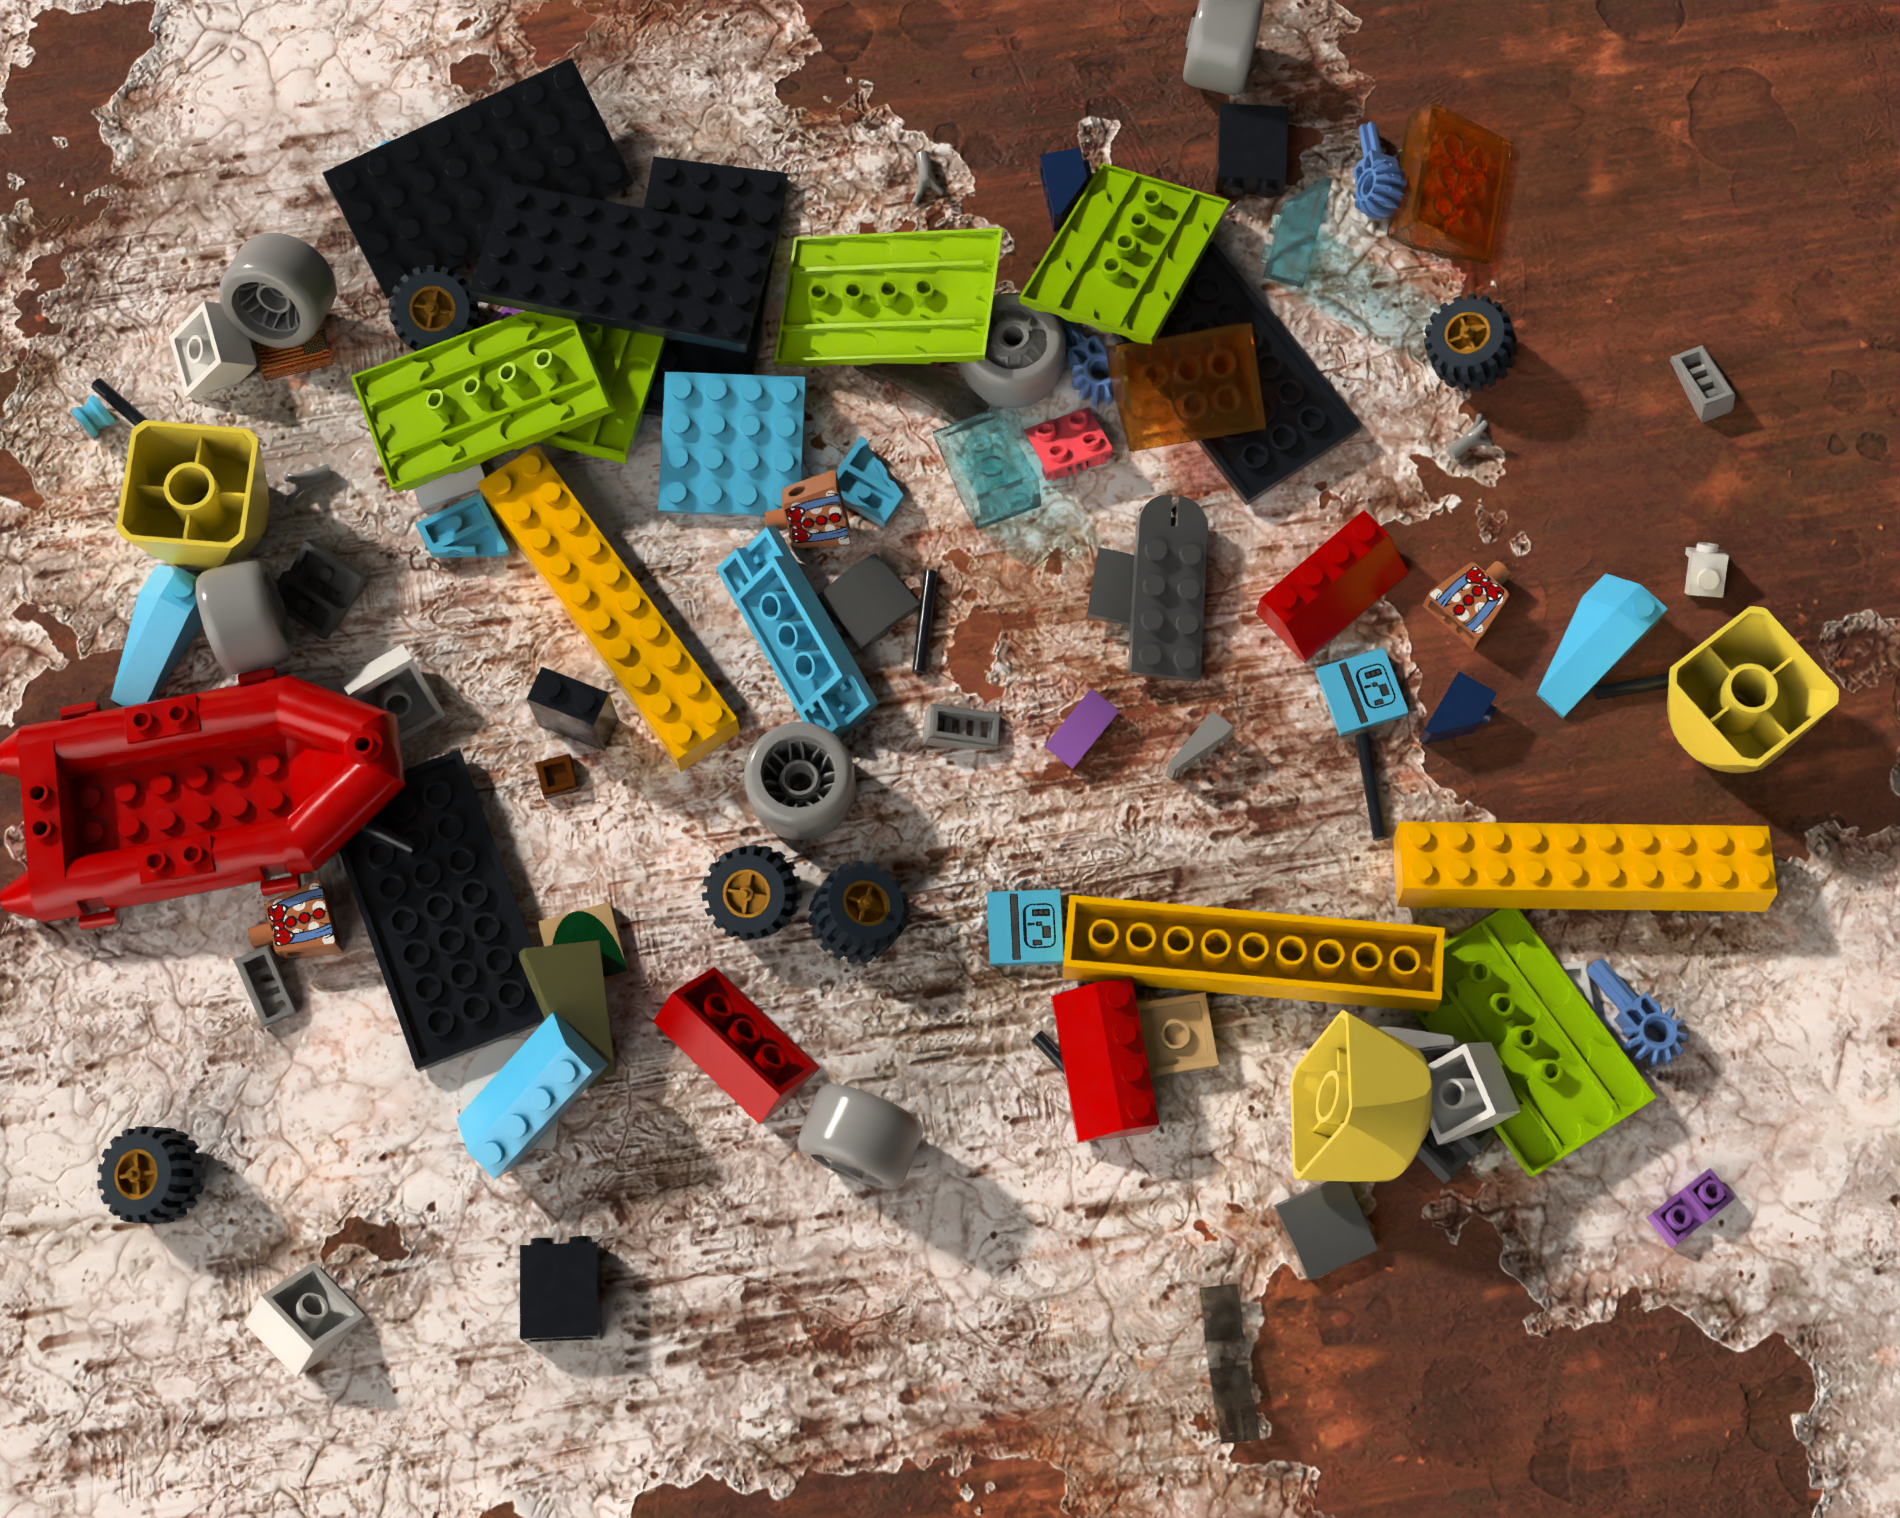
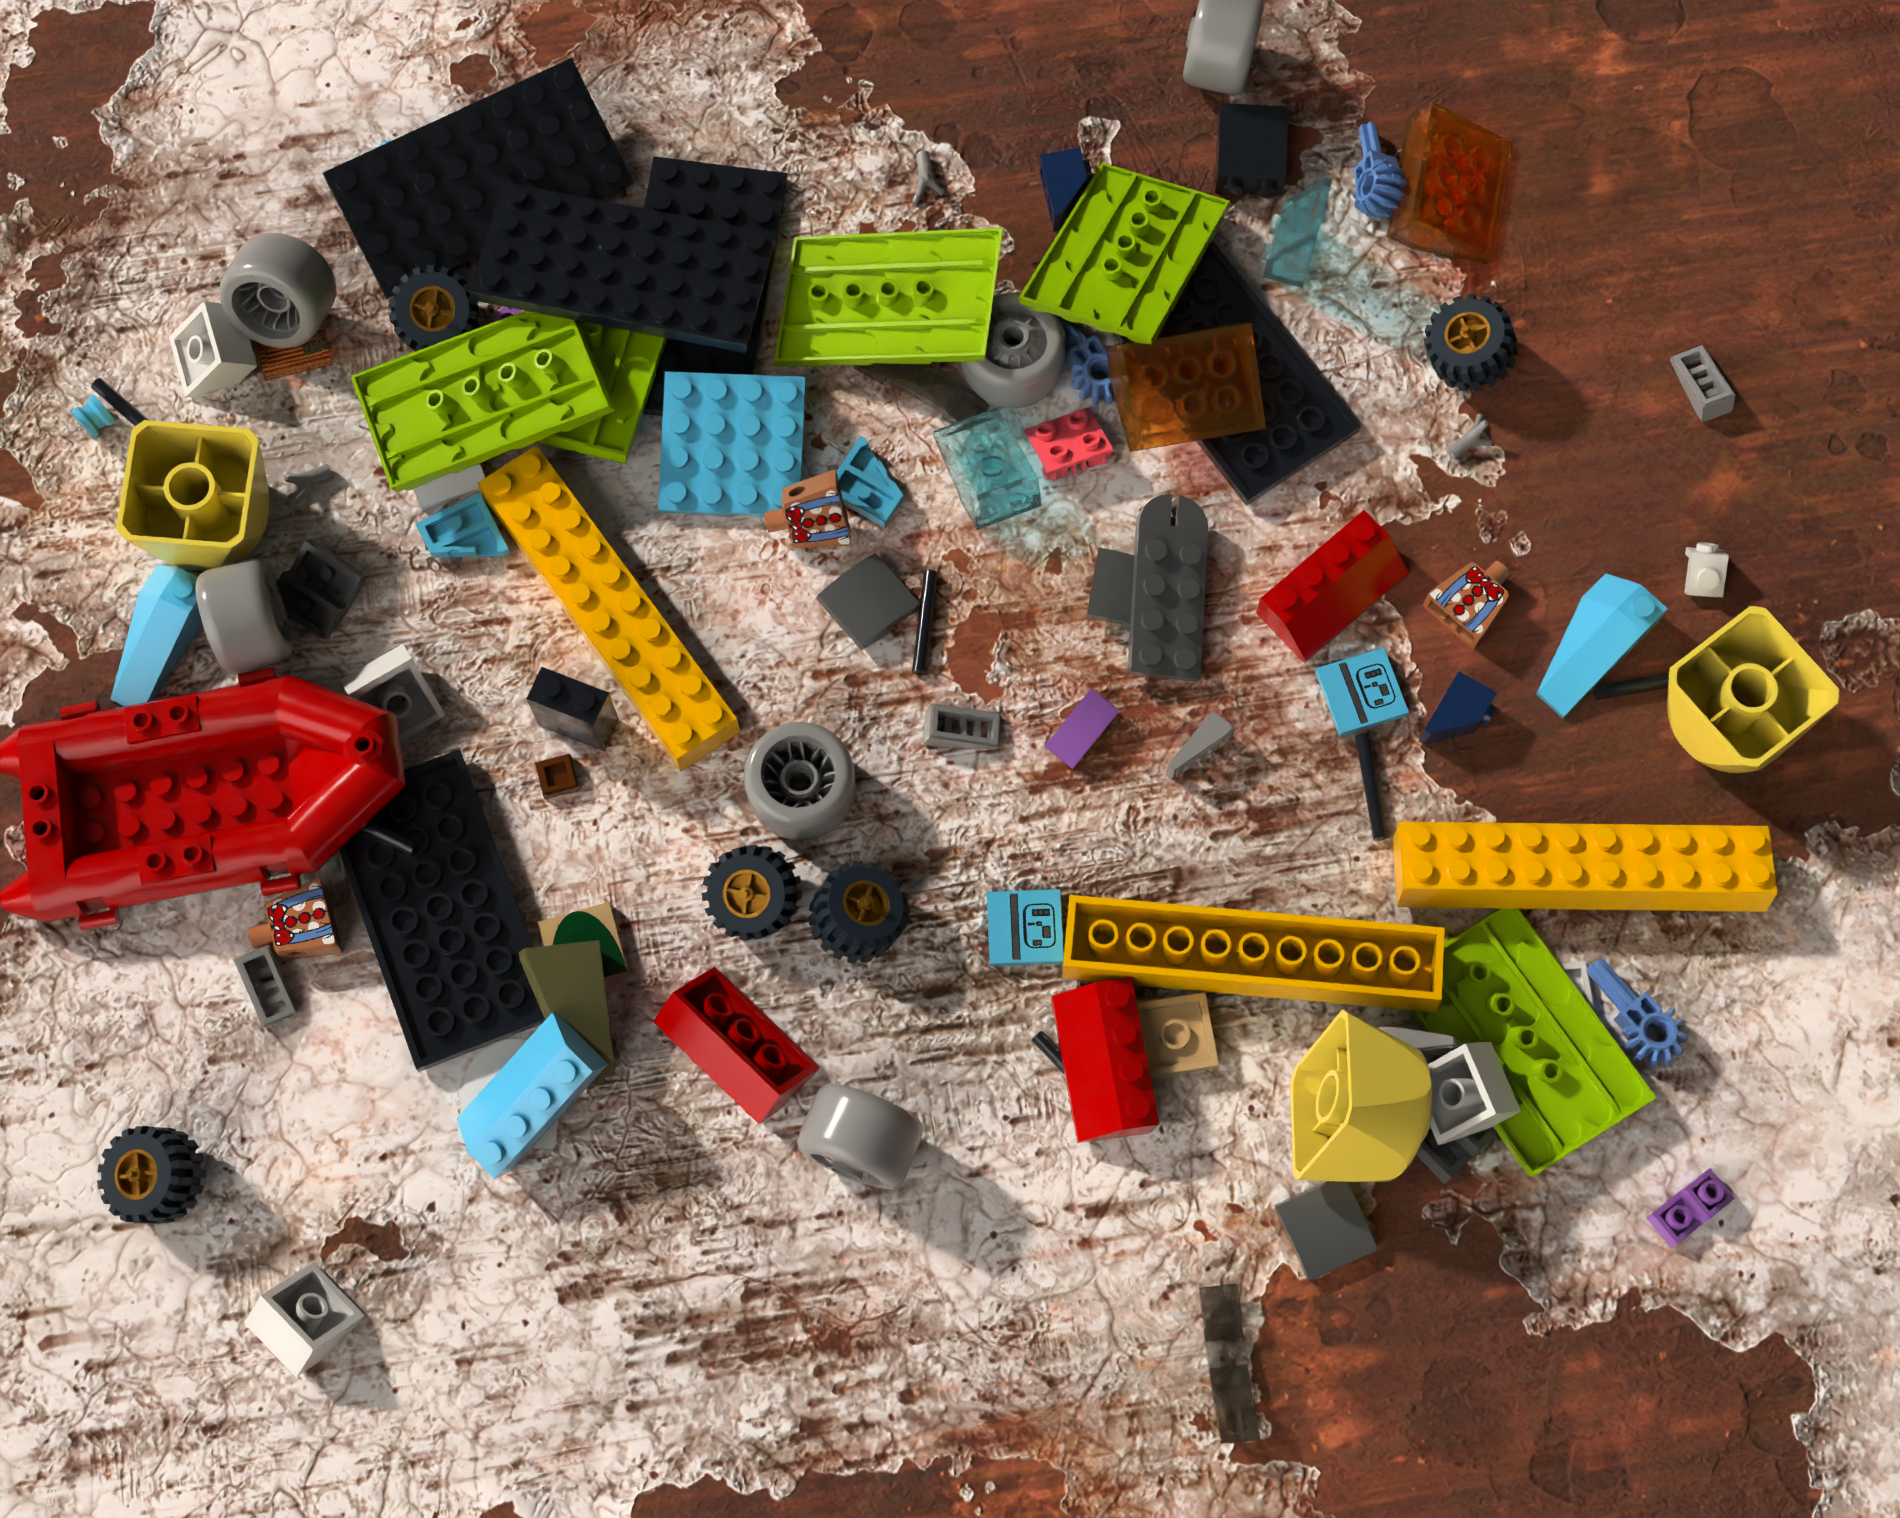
black brick [520,1236,602,1343] -> none
medium azure slope [716,526,879,737] -> none

